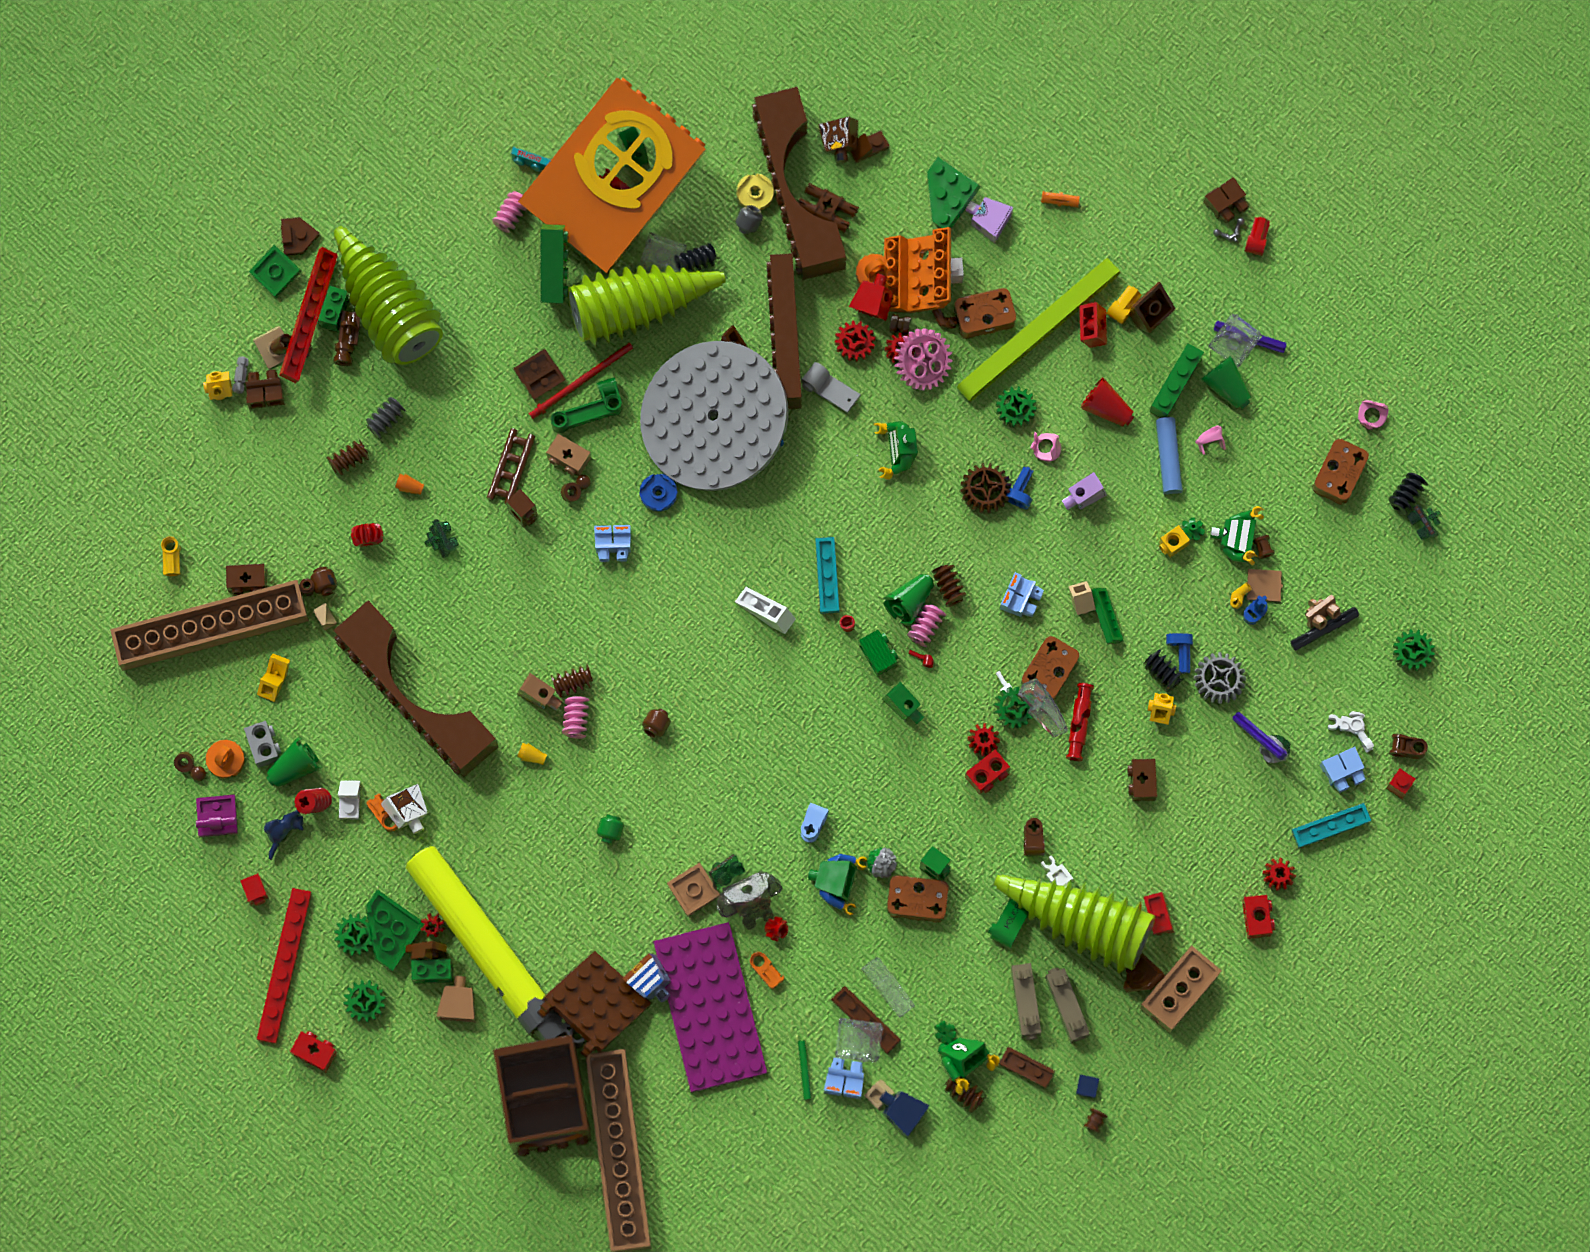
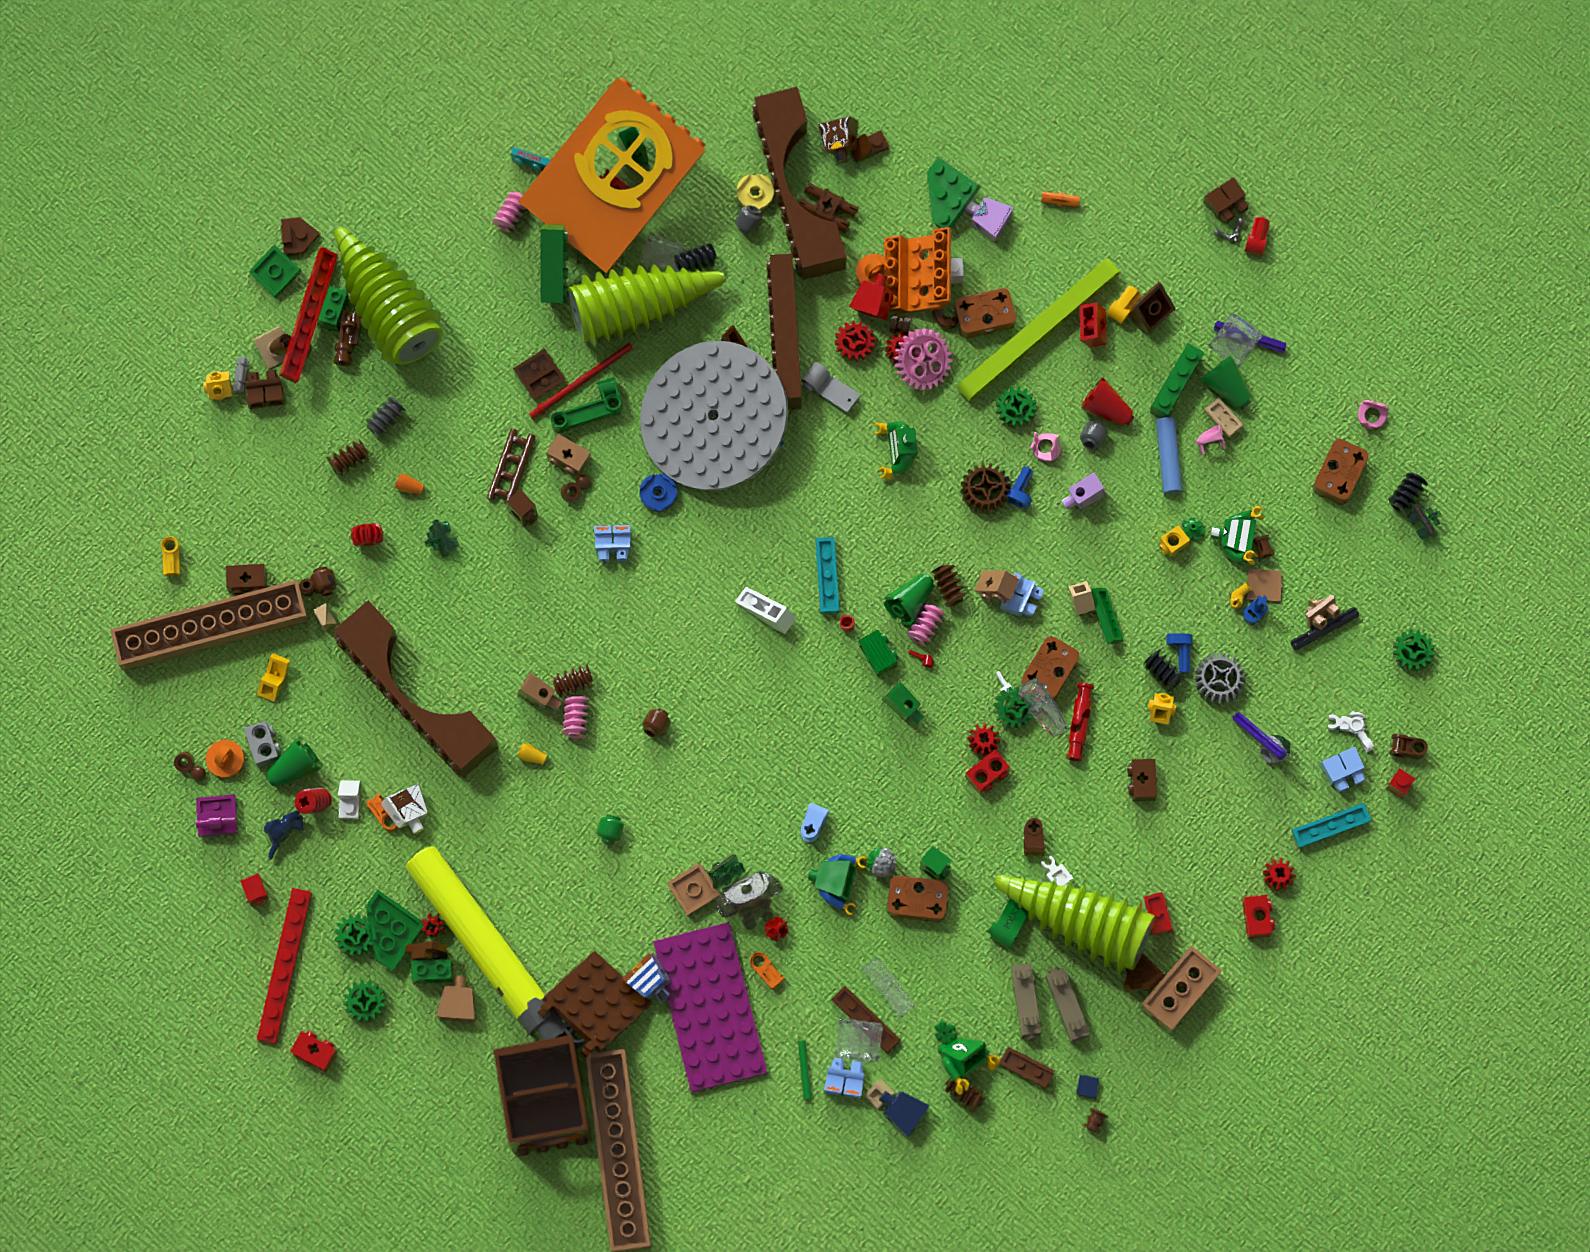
none -> medium nougat brick [974,570,1019,601]
none -> dark grey head [1080,421,1107,450]
none -> tan plate [1204,398,1244,438]

